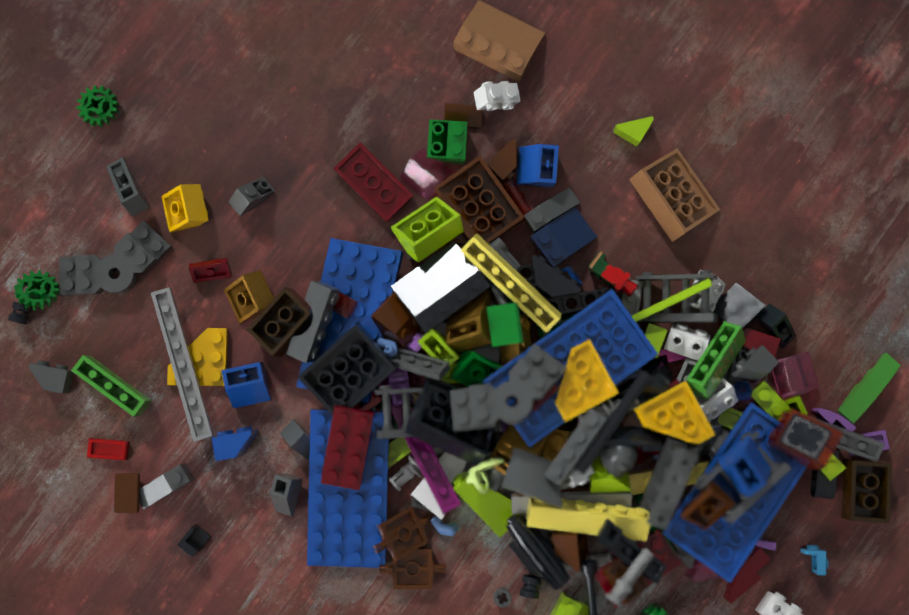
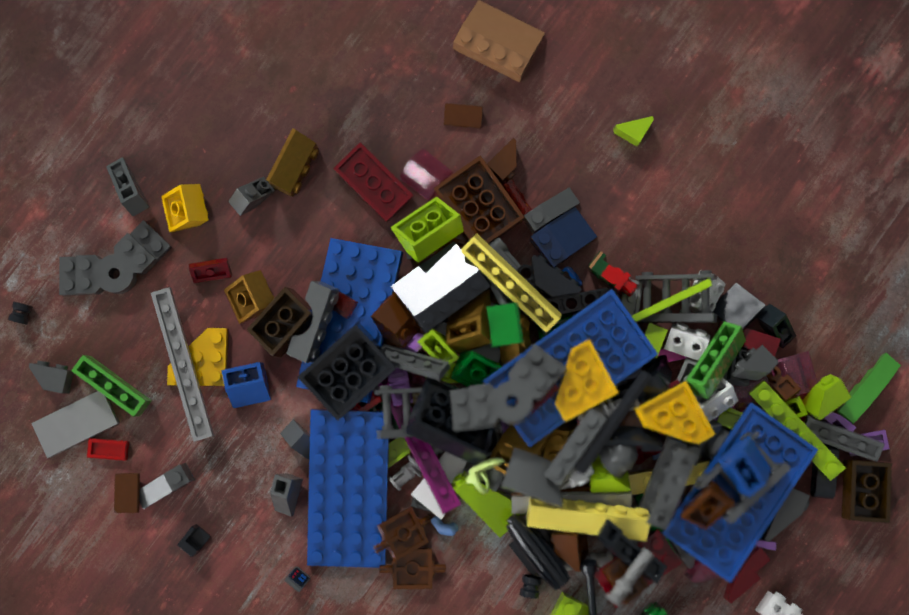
green gear [14,270,59,310] -> none
green gear [76,85,120,127] -> none
blue slope [212,426,259,461] -> none
dark red plate [321,405,374,491] -> none
medium blue arm [377,338,398,357] -> none
green slope [427,119,467,164] -> none
white brick [474,81,521,111] -> none
dark grey bush [493,588,512,607] -> none
blue slope [516,144,559,188] -> none
medium nougat slope [629,148,720,242] -> none
clear blue bush [733,380,752,400] -> none
slope [768,409,843,469] -> none
dark azure bracket [800,545,829,575] -> none
none -> light grey tile [31,391,120,458]
none -> pearl gold slope [266,128,319,197]
none -> slope [284,566,310,592]
none -> dark grey slope [760,488,810,542]
none -> reddish brown plate [765,366,801,402]
none -> lime slope [802,374,851,420]

